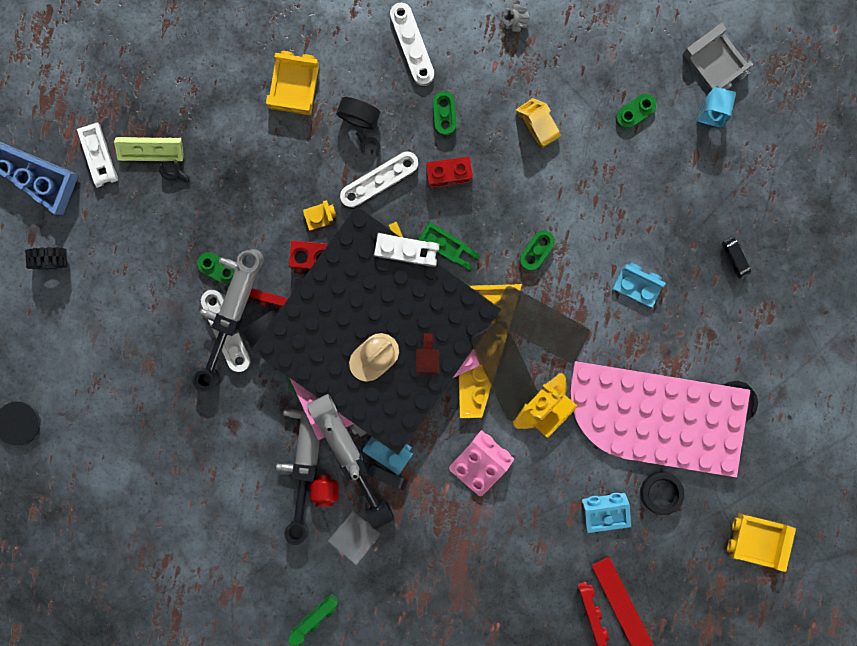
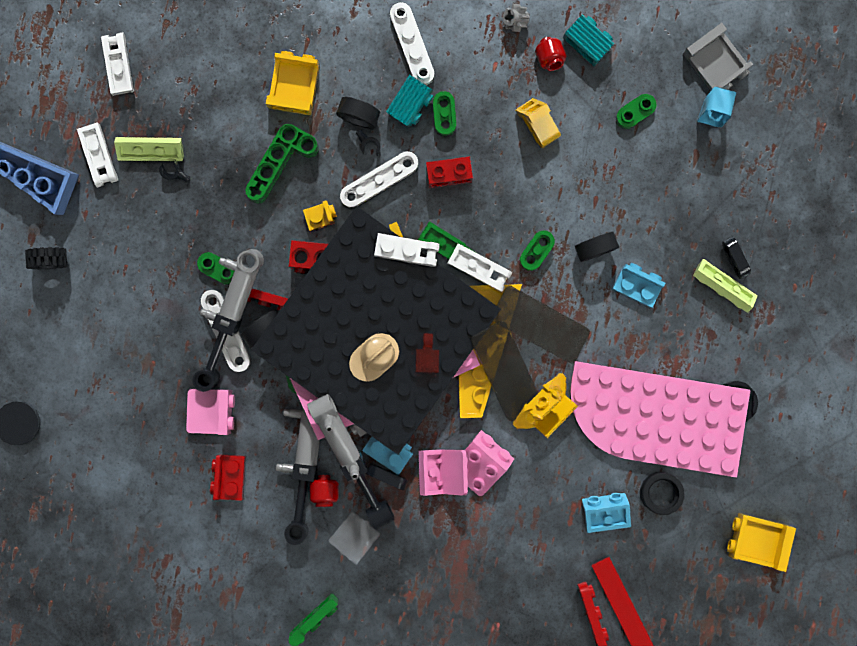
none -> white plate [101,32,134,96]
none -> bright pink bracket [186,389,235,435]
none -> red bracket [210,454,246,501]
none -> green beam [245,124,319,203]
none -> teal brick [386,74,434,127]
none -> bright pink bracket [418,449,468,496]
none -> white plate [447,244,512,292]
none -> red head [535,37,567,71]
none -> teal brick [563,14,614,67]
none -> black tyre [575,231,619,262]
none -> yellowish green plate [693,259,757,313]

